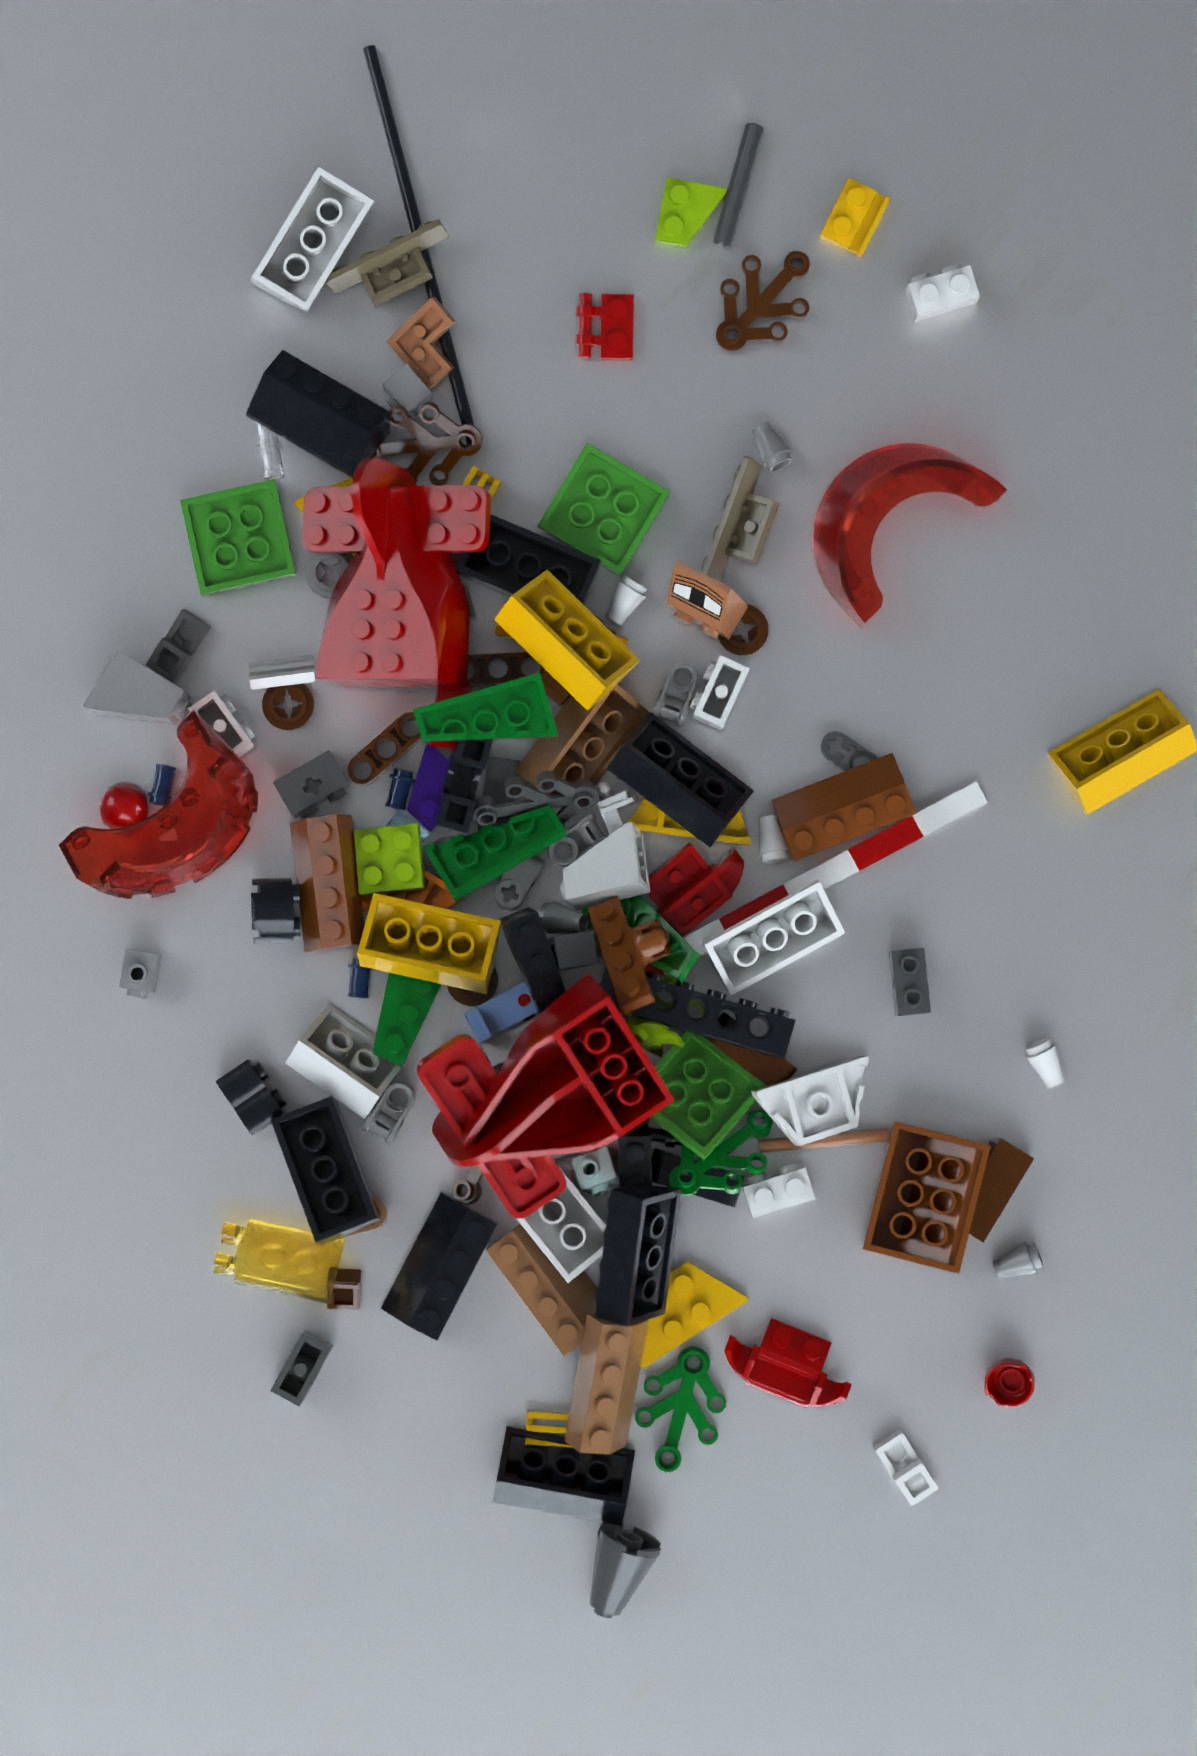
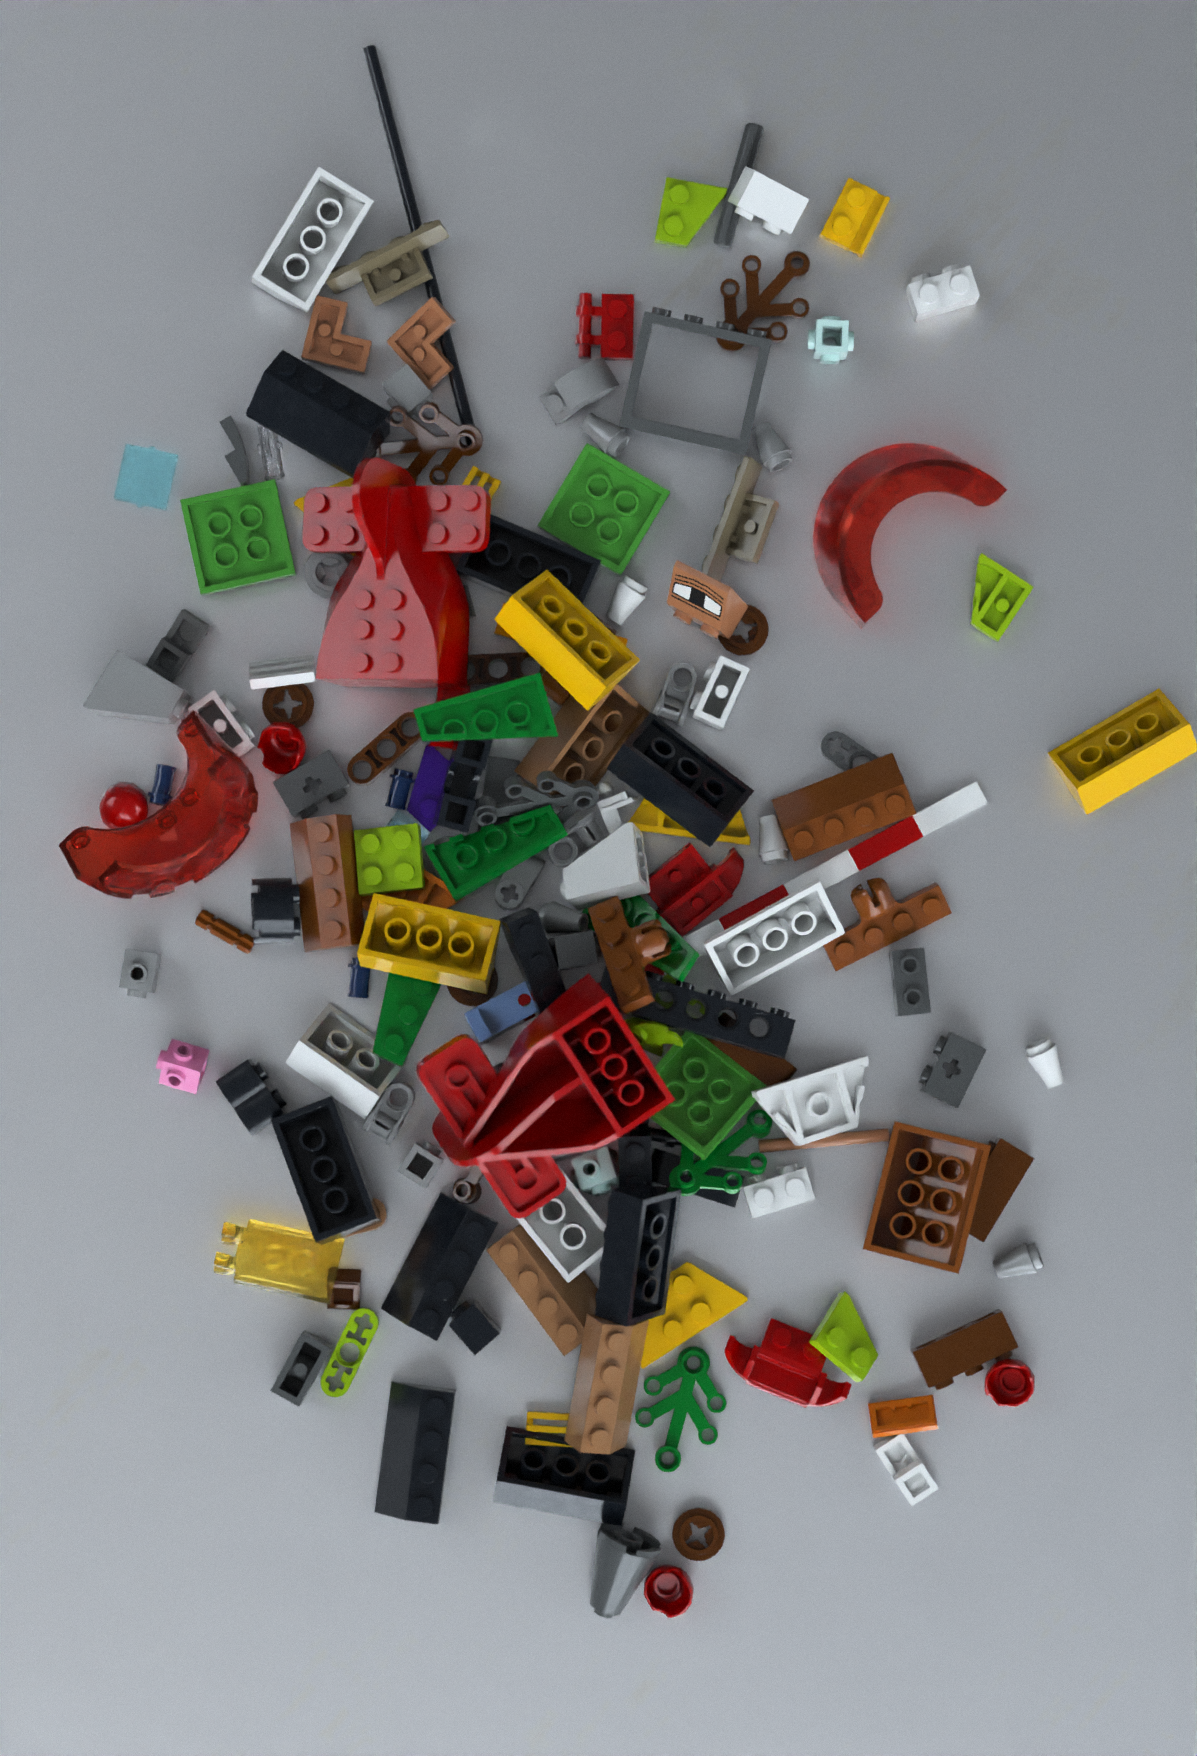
none -> clear light blue piece [114,444,178,510]
none -> bright pink brick [156,1039,209,1094]
none -> dark orange axle [195,910,255,954]
none -> dark grey slope [220,415,250,486]
none -> red hair [257,721,307,774]
none -> nougat plate [301,295,372,375]
none -> lime beam [320,1307,379,1397]
none -> black slope [375,1381,456,1524]
none -> light grey brick [398,1141,444,1188]
none -> black brick [449,1300,501,1355]
none -> light grey brick [539,358,619,425]
none -> light grey cone [581,413,630,457]
none -> dark grey window [619,307,772,455]
none -> red hair [644,1564,694,1618]
none -> reddish brown gear [672,1507,725,1561]
none -> white brick [728,166,809,235]
none -> light aqua brick [808,316,854,364]
none -> lime wing [809,1291,878,1383]
none -> dark orange plate [823,878,952,971]
none -> orange plate [868,1395,938,1438]
none -> reddish brown brick [910,1309,1018,1390]
none -> dark grey brick [918,1032,987,1108]
none -> lime wing [970,553,1034,642]

